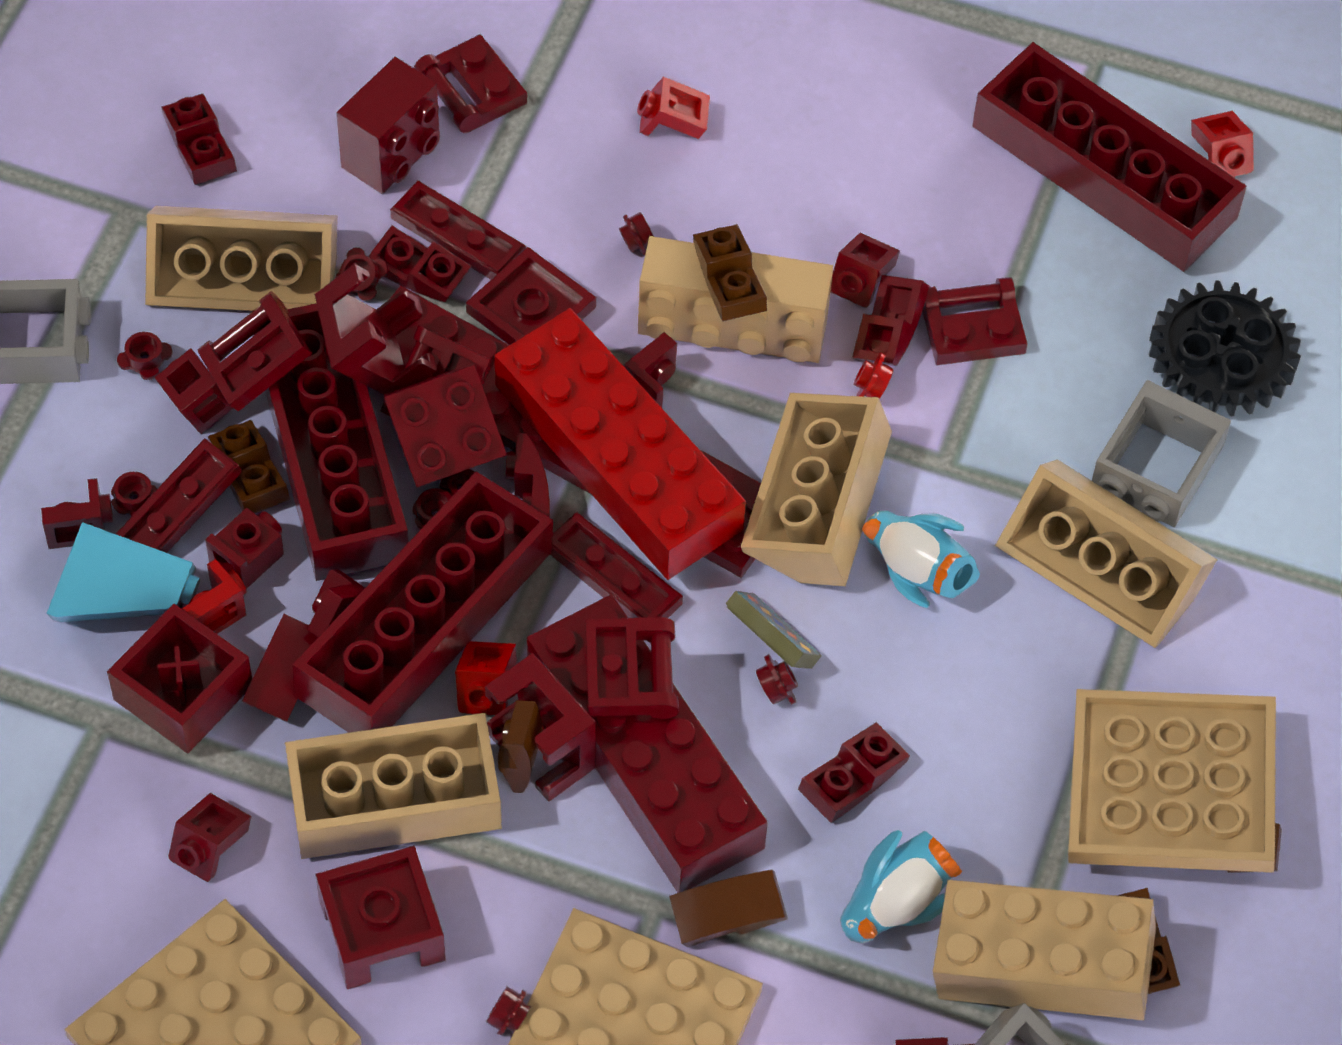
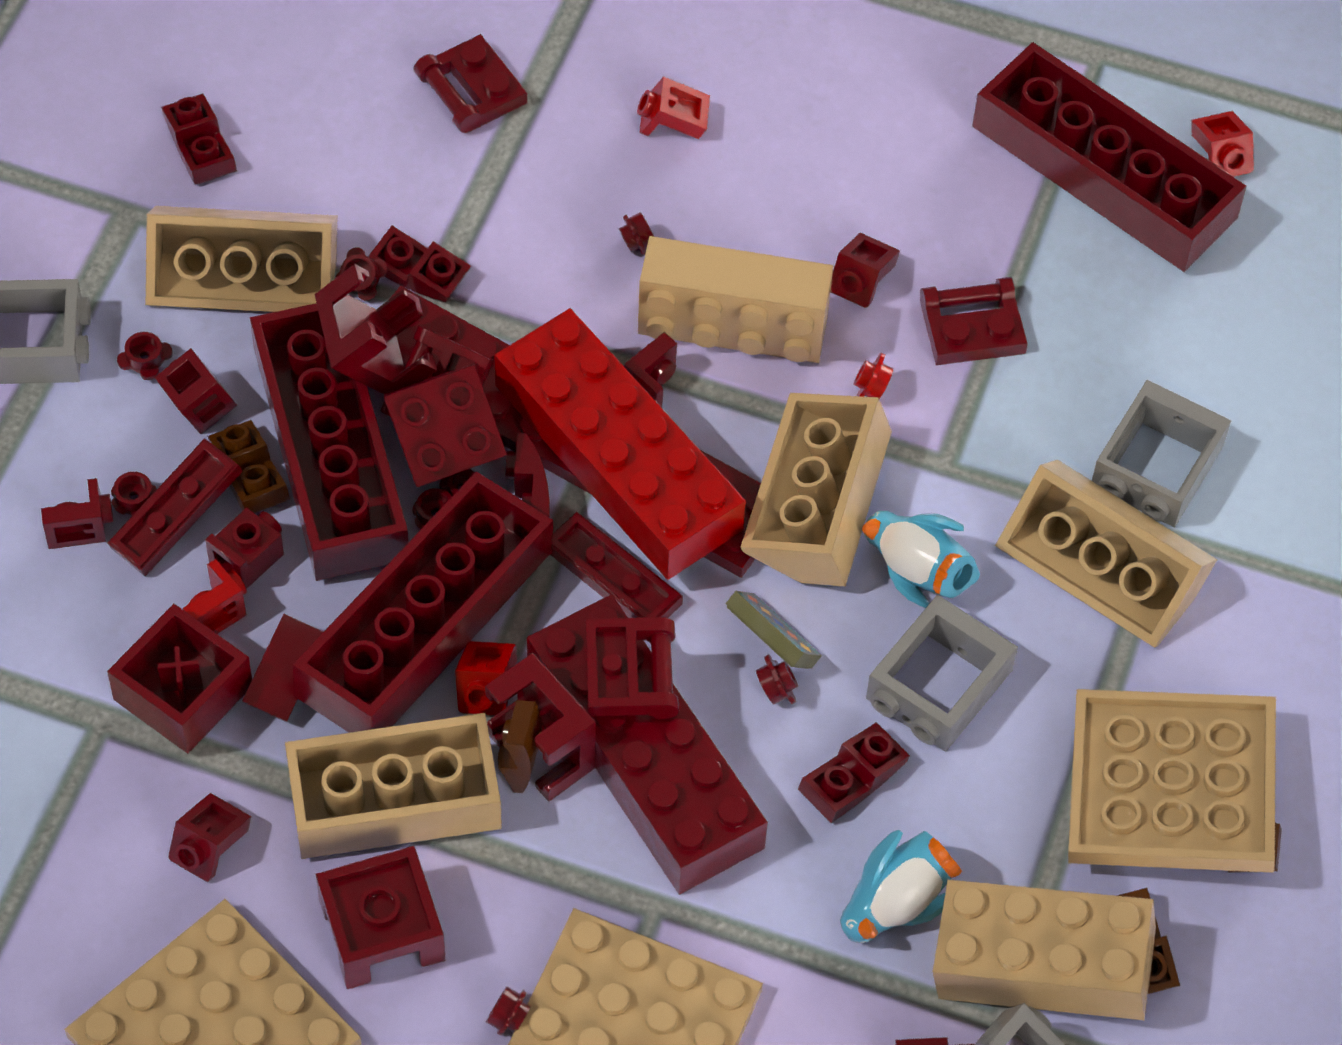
medium azure slope [46,522,200,622] -> none
dark red plate [197,291,312,412] -> none
dark red bracket [307,569,365,637] -> none
dark red brick [336,56,440,194] -> none
dark red tile [390,180,526,280] -> none
dark red plate [466,247,596,345] -> none
reddish brown slope [669,869,788,947] -> none
reddish brown slope [693,224,767,322] -> none
dark red slope [852,275,930,366] -> none
black gear [1149,280,1301,417] -> none
none -> light grey window [866,594,1018,752]

